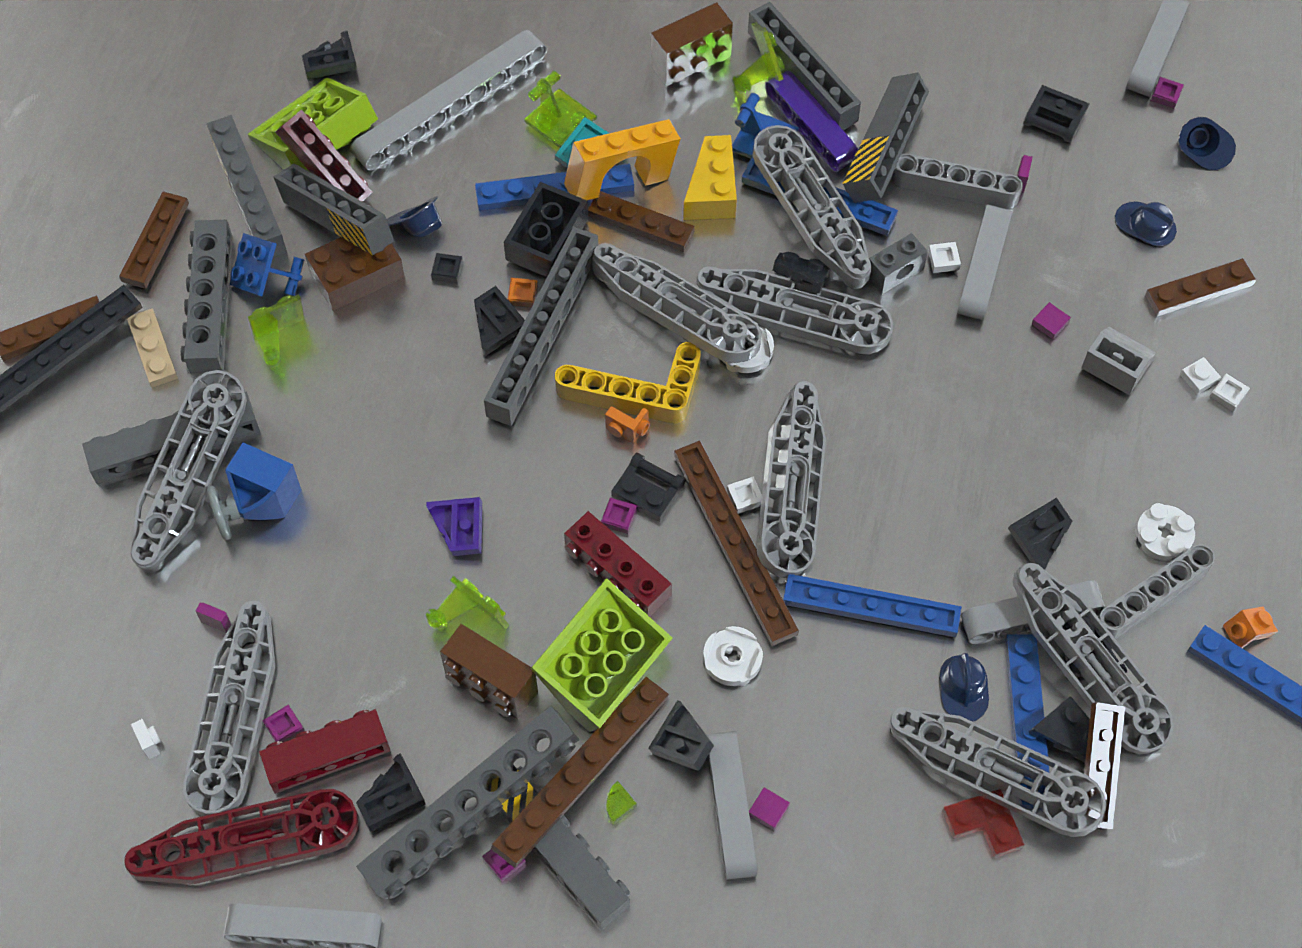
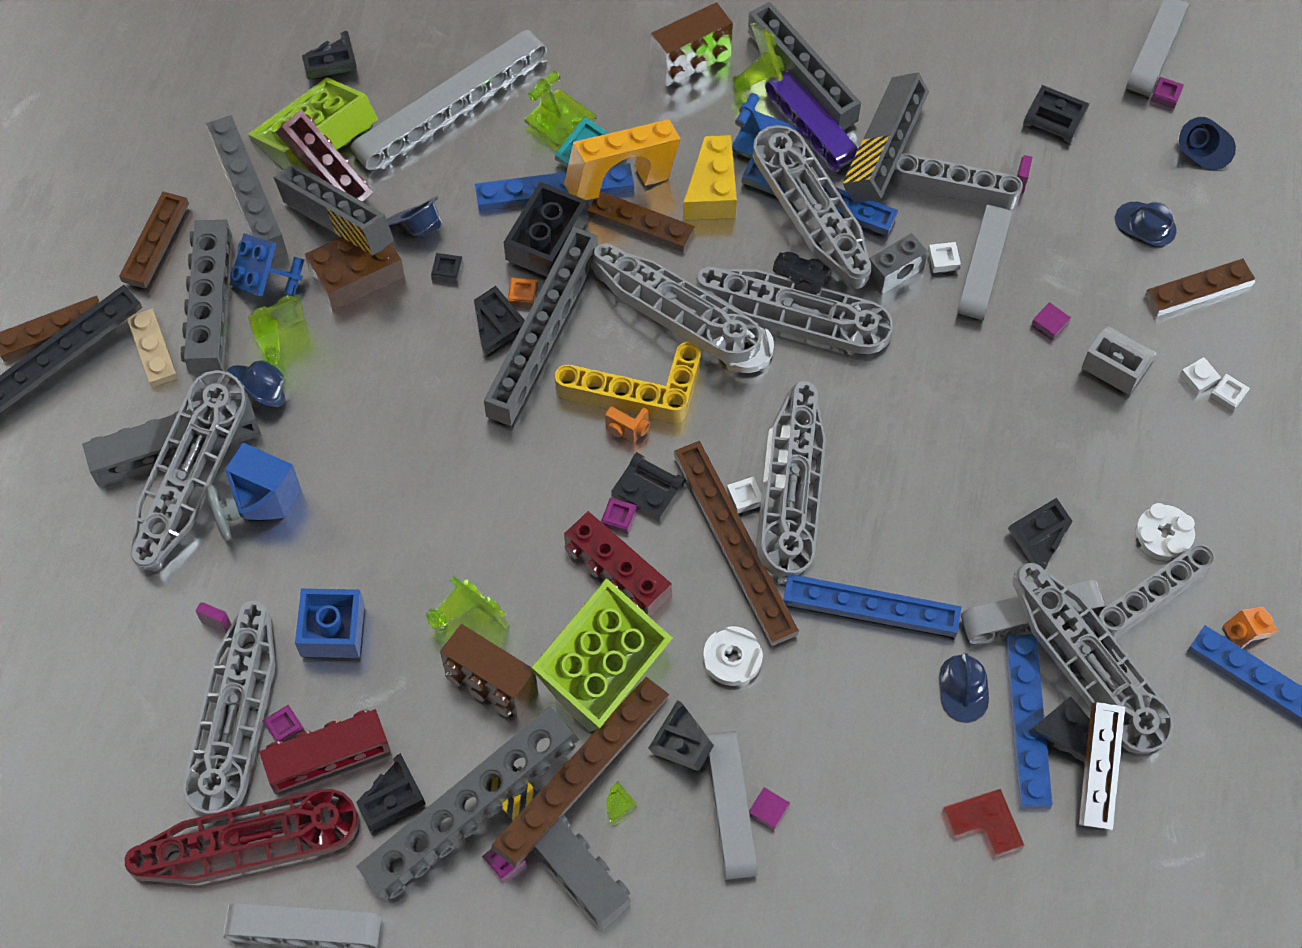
white plate [131,719,161,760] -> none
dark purple wing [426,497,482,556] -> none
light grey beam [890,707,1106,837] -> none
none -> dark blue piece [227,360,285,407]
none -> blue brick [295,588,364,658]

